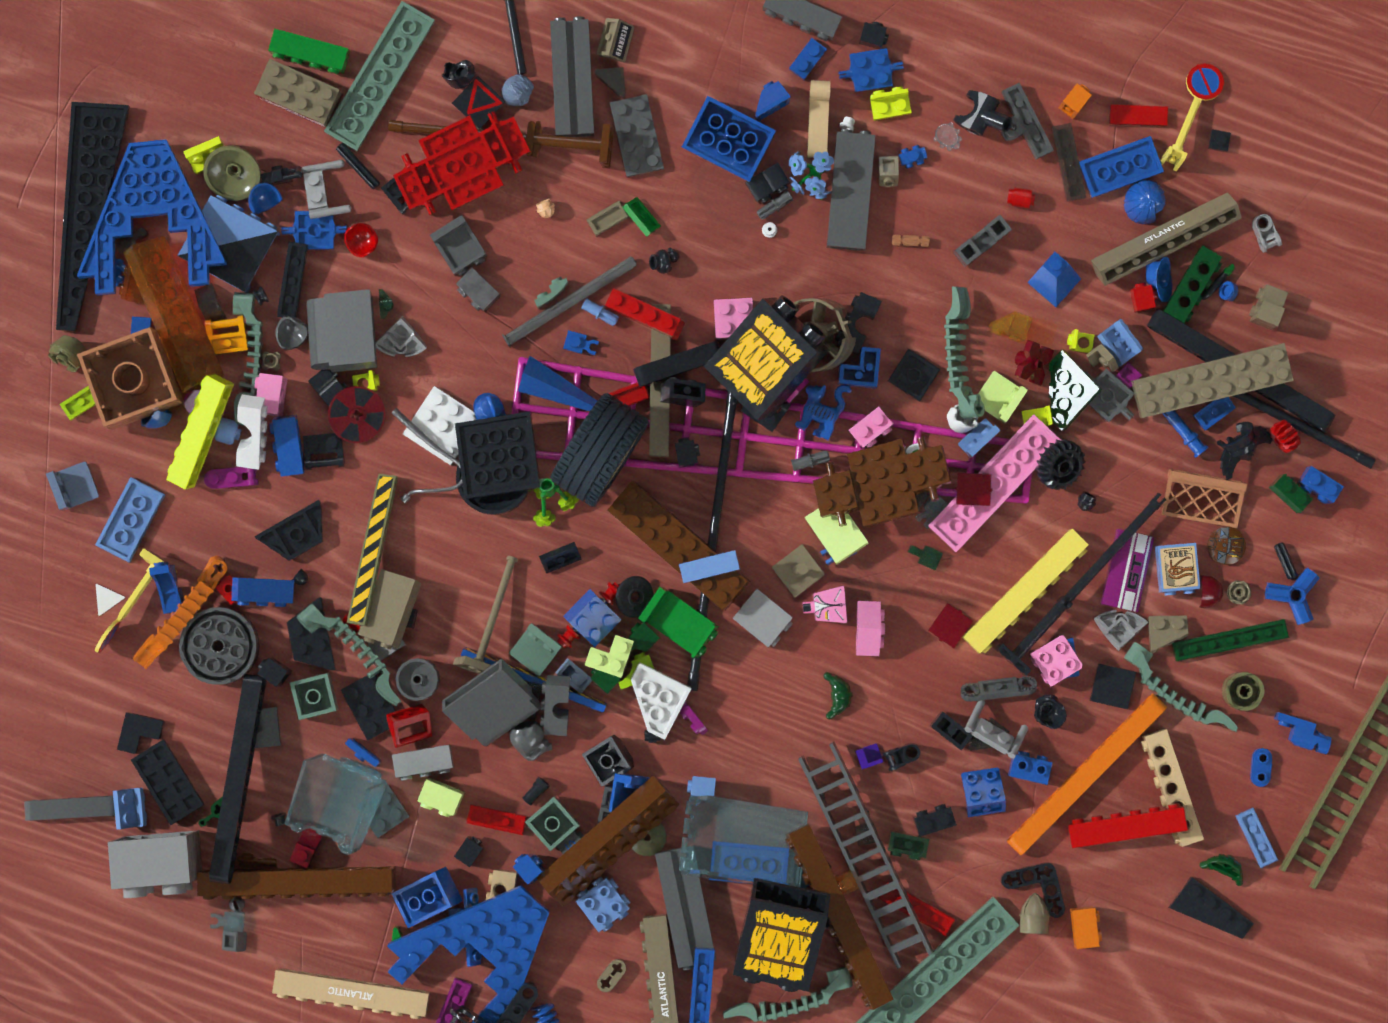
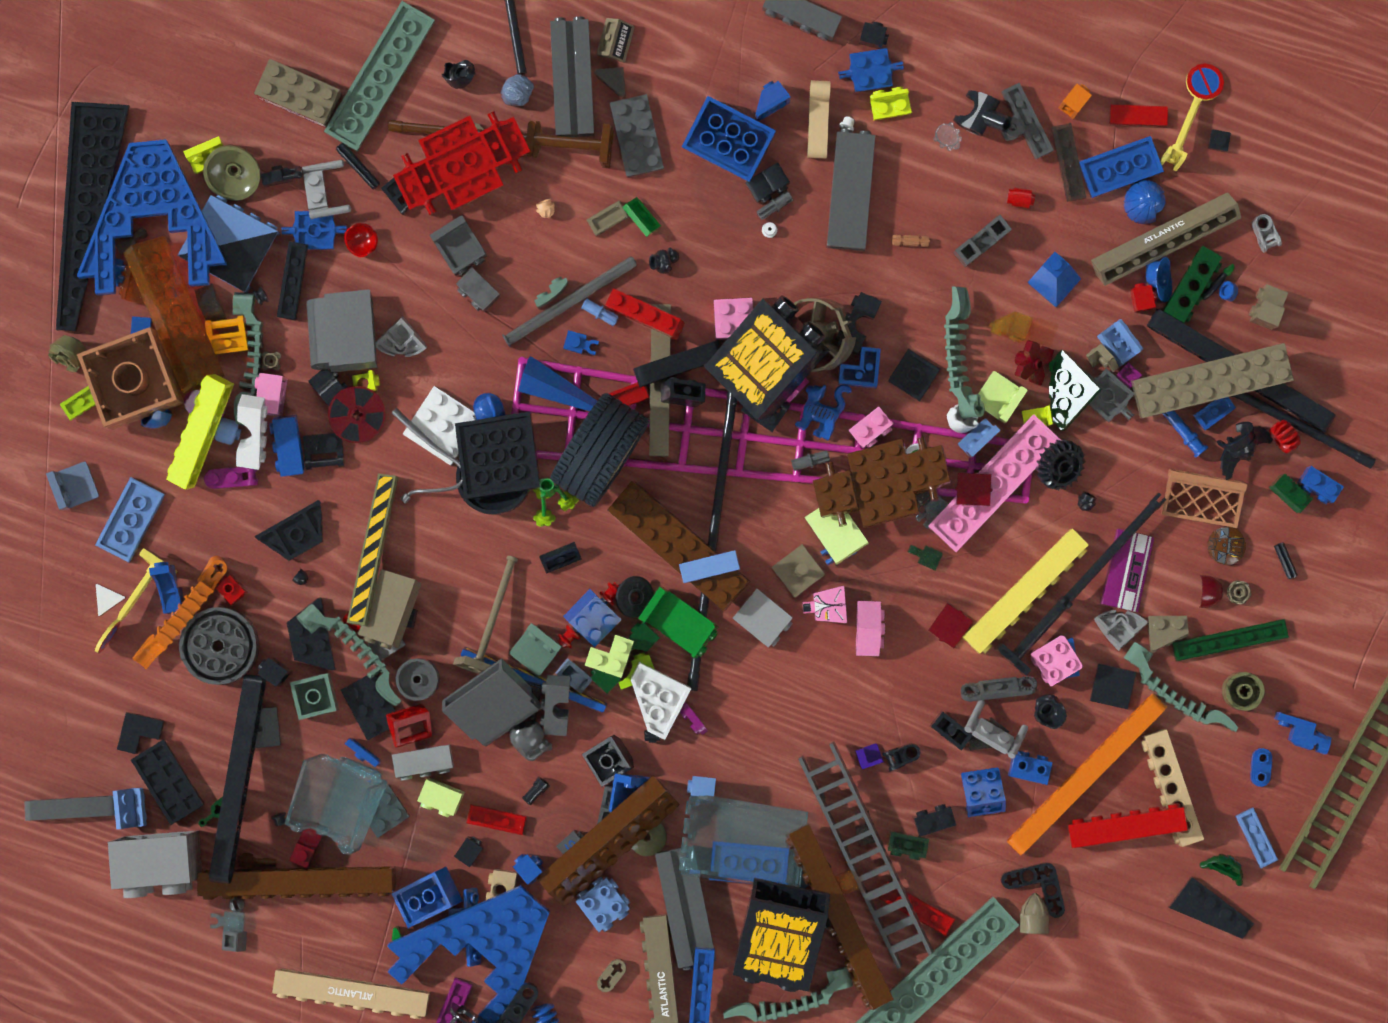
blue brick [231,578,294,607] -> none
blue helmet [248,183,282,215] -> none
green brick [268,28,350,75] -> none
dark grey helmet [275,316,309,350] -> none
clear green piece [379,289,394,319] -> none
black piece [452,76,506,129] -> none
sand green brick [525,796,580,851] -> none
black brick [675,437,700,468] -> none
blue plate [789,38,827,80] -> none
medium blue plant [789,151,834,200] -> none
dark green piece [823,672,853,720] -> none
dark tan bracket [879,156,899,187] -> none
blue piece [899,145,927,169] -> none
neon yellow bracket [1067,329,1095,353] -> none
orange brick [1070,906,1102,949] -> none
brick [1155,543,1200,596] -> none
blue piece [1265,568,1320,625] -> none

